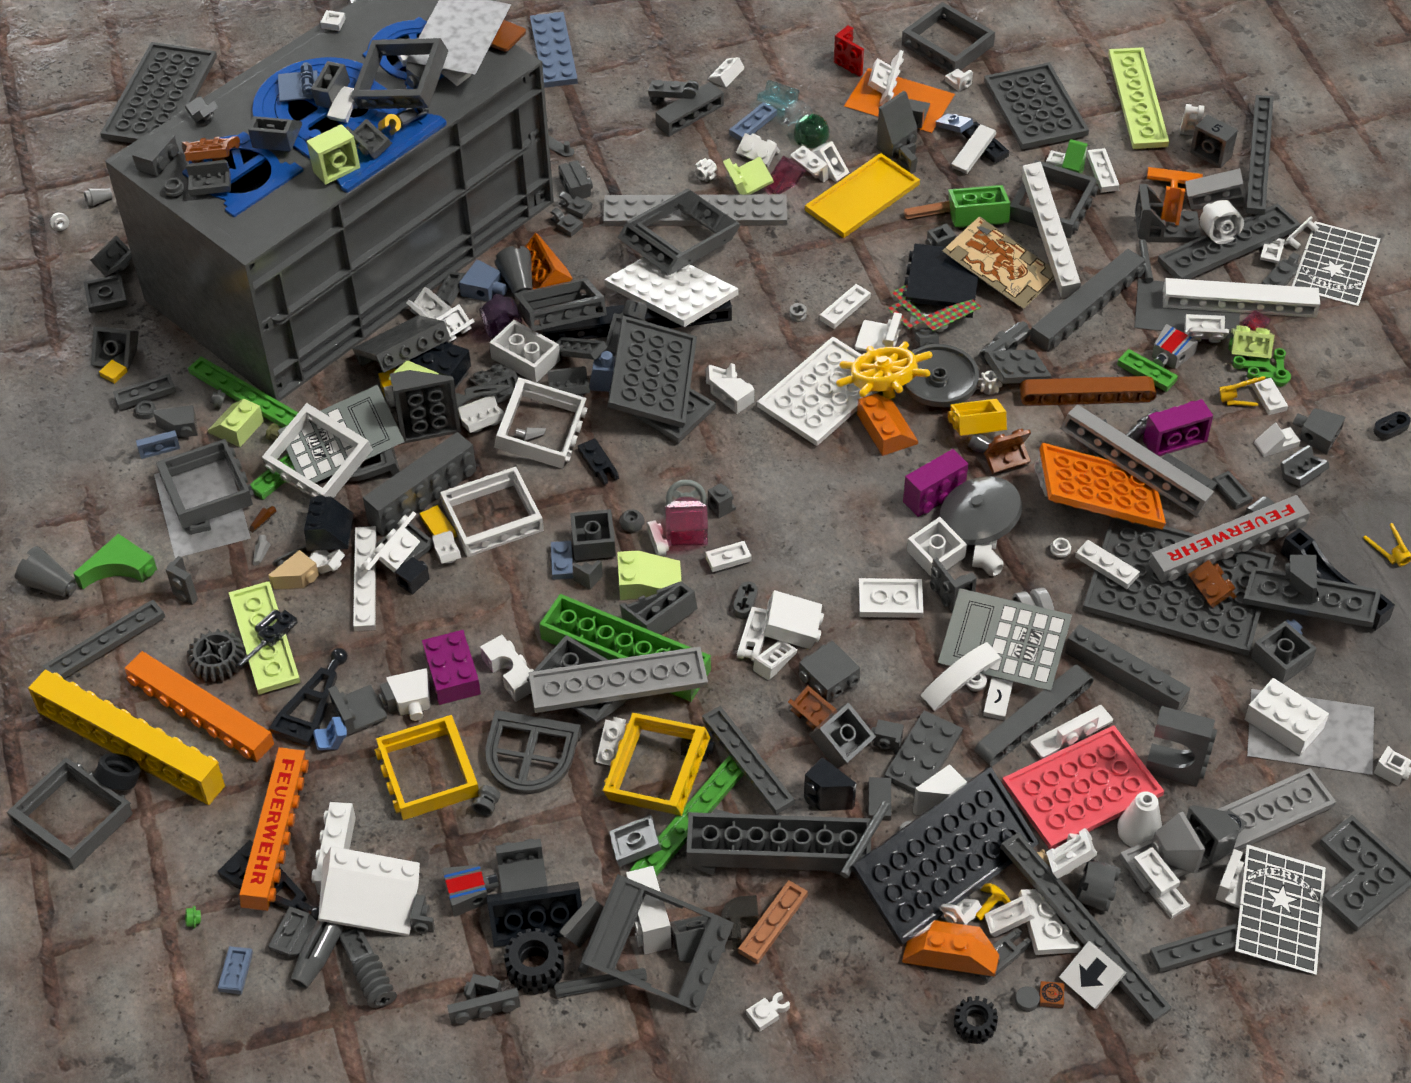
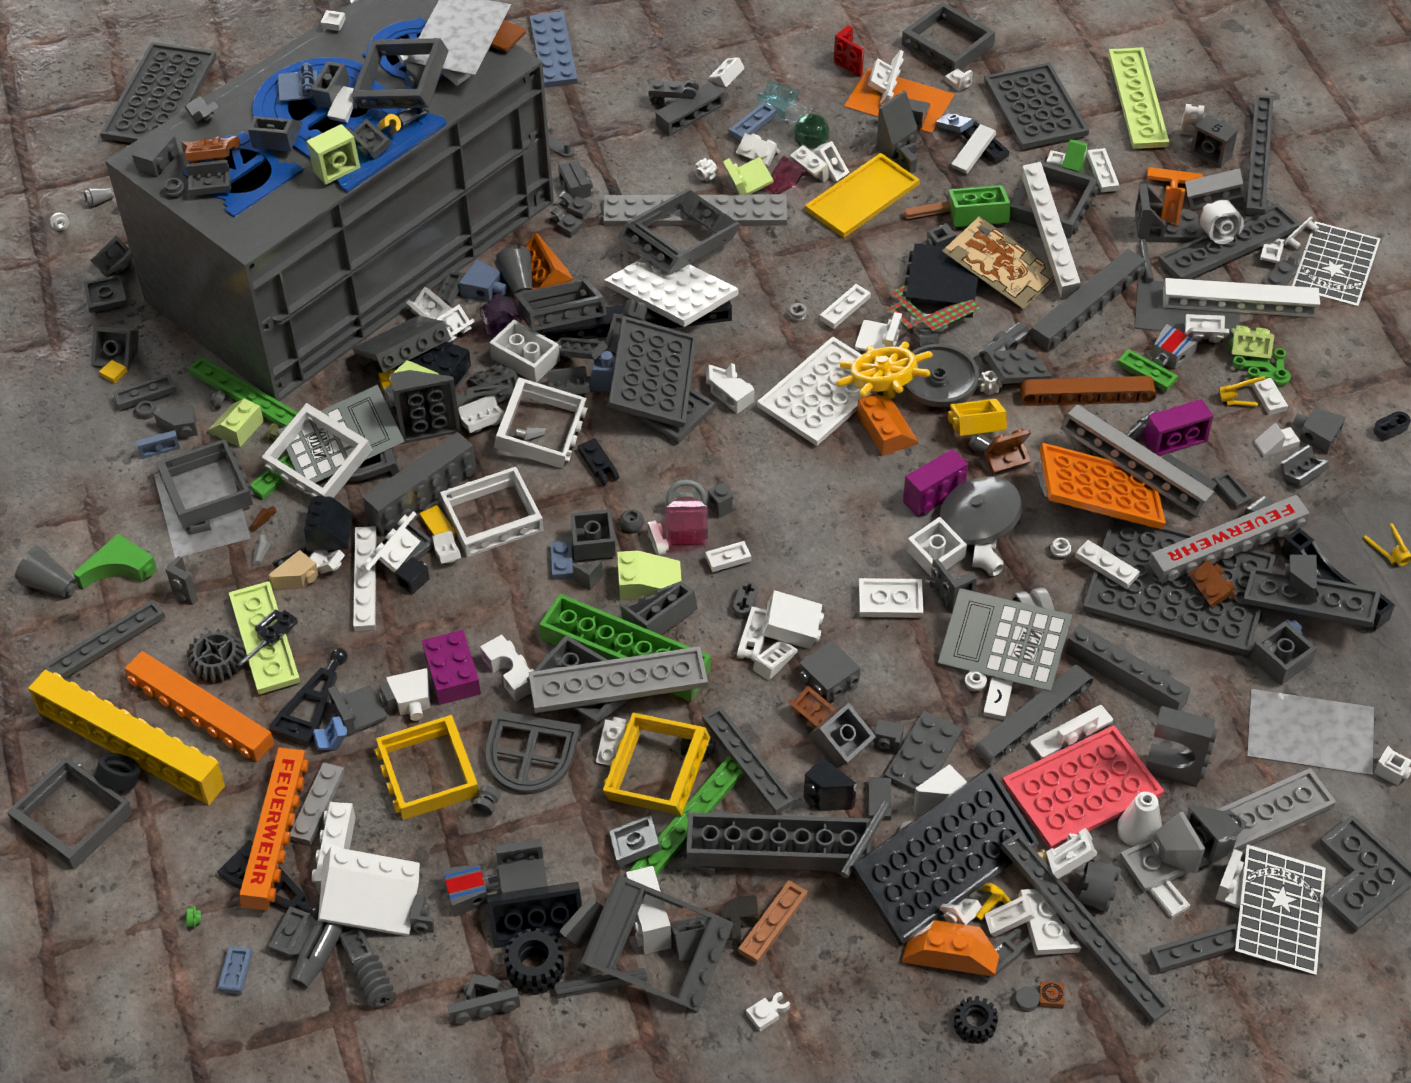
white slope [921,642,1001,712] -> none
white tile [1059,941,1126,1009] -> none
white plate [1133,847,1180,896] -> none
clear pink tile [1243,310,1271,331] -> none
white brick [1244,678,1329,755] -> none
none -> light grey plate [290,762,345,845]

